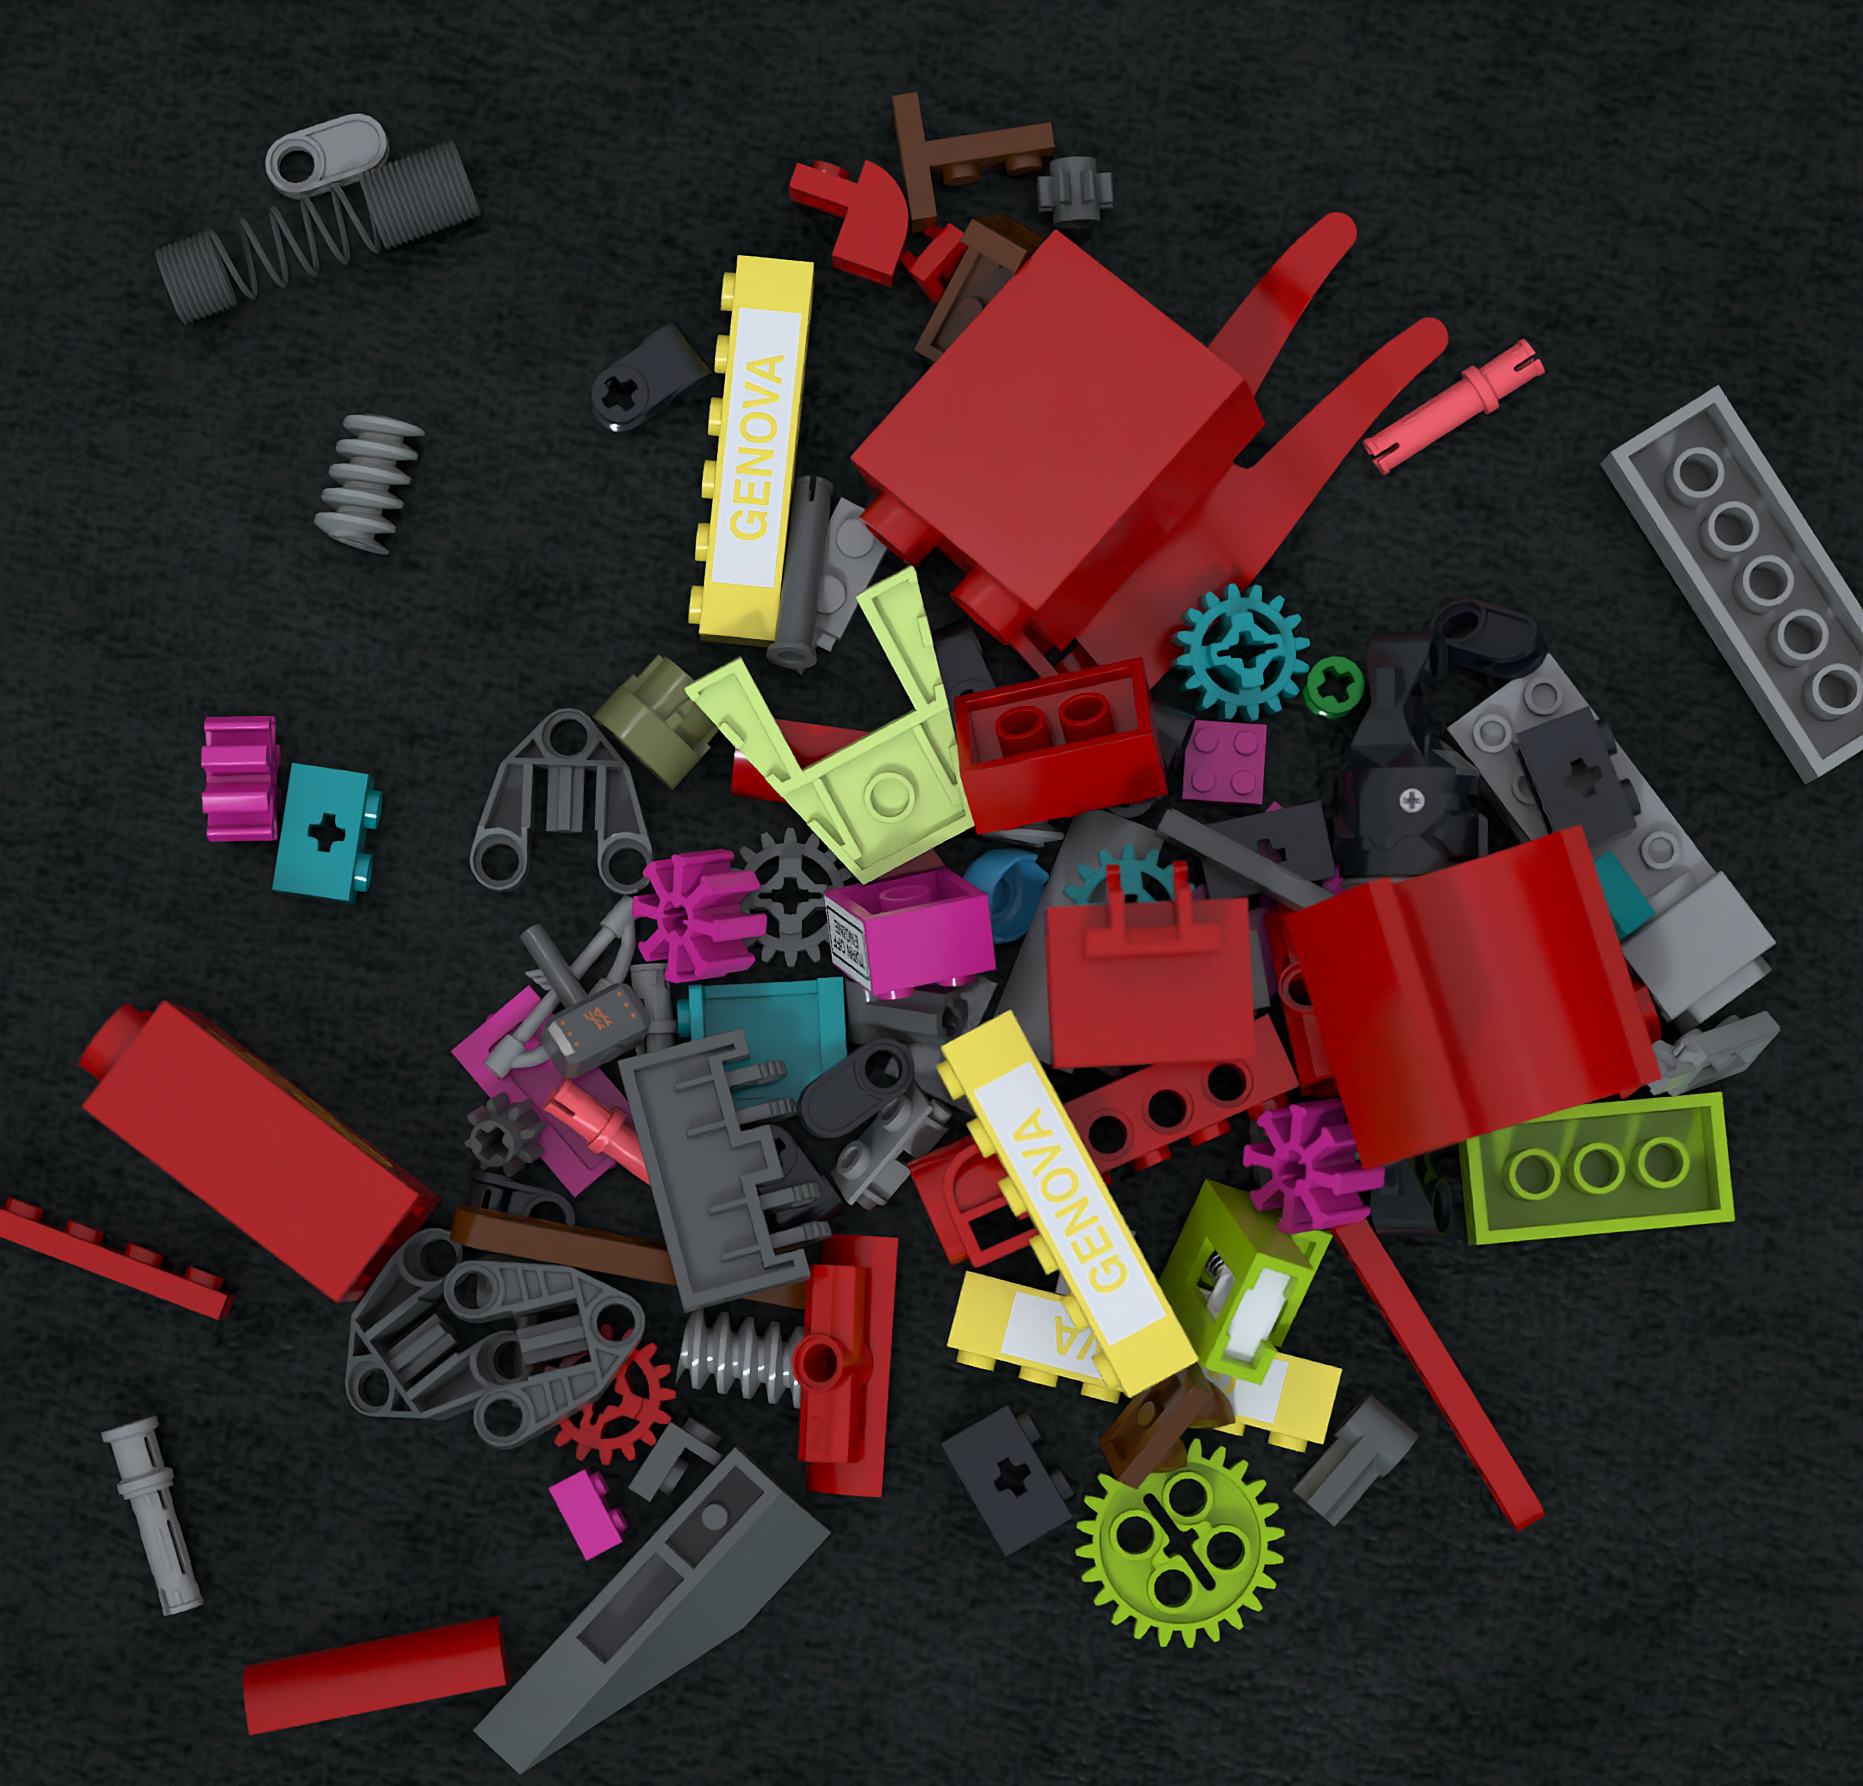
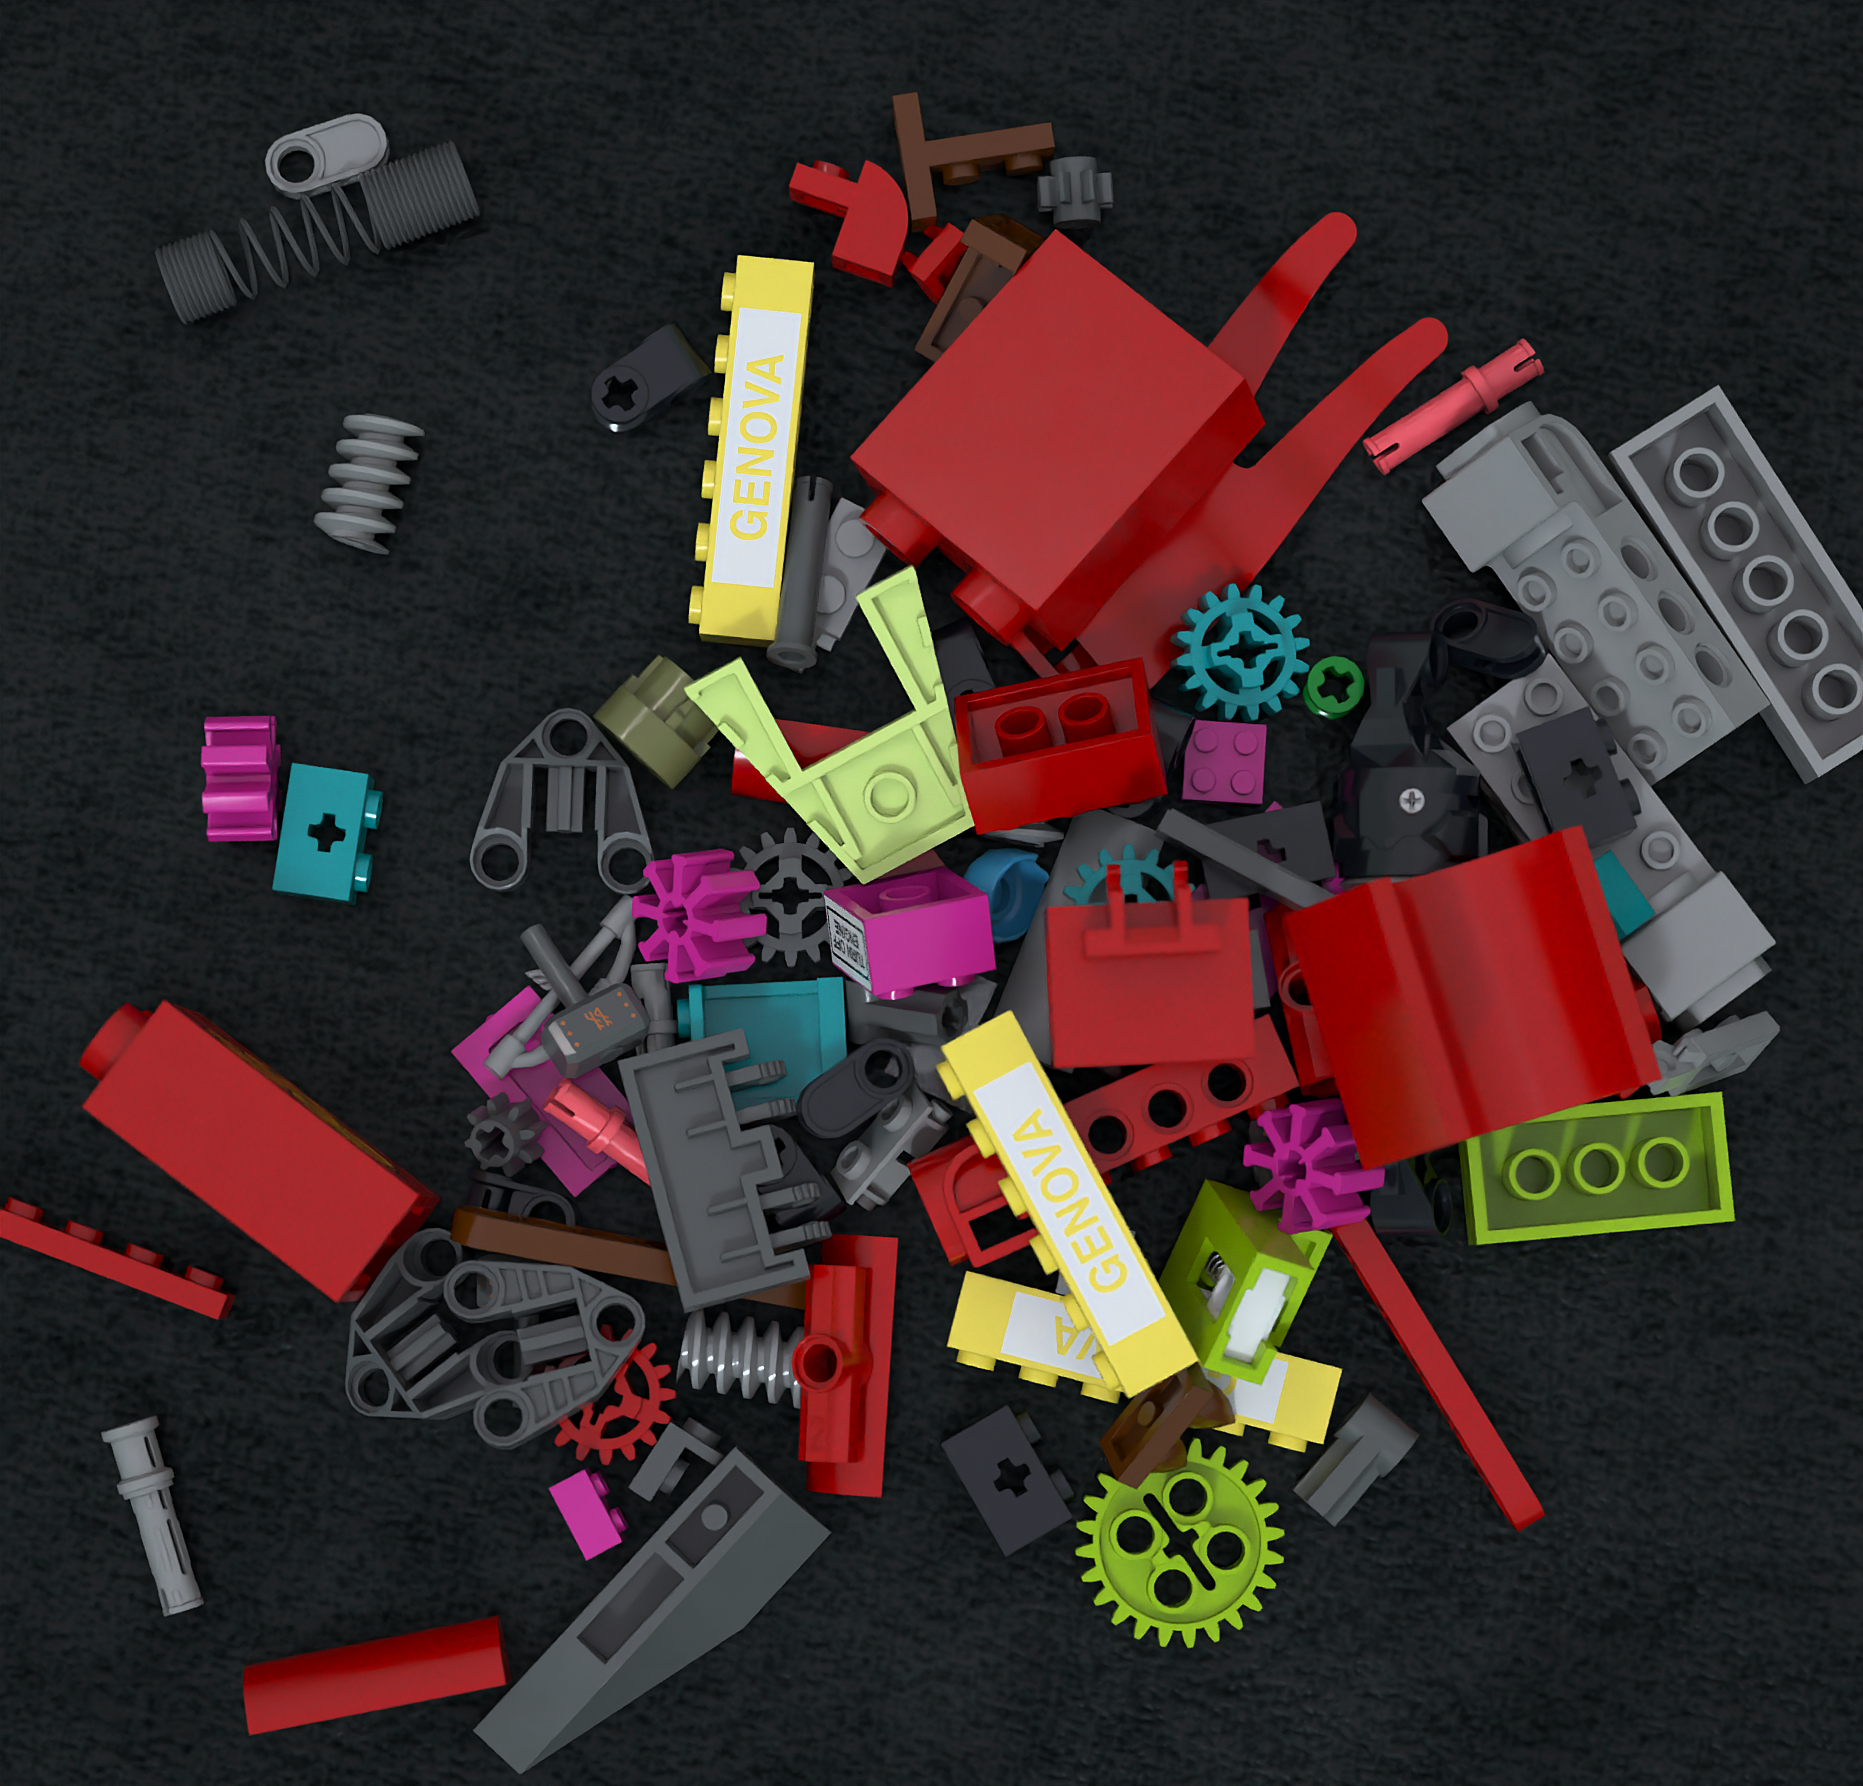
none -> light grey brick [1422,401,1771,786]

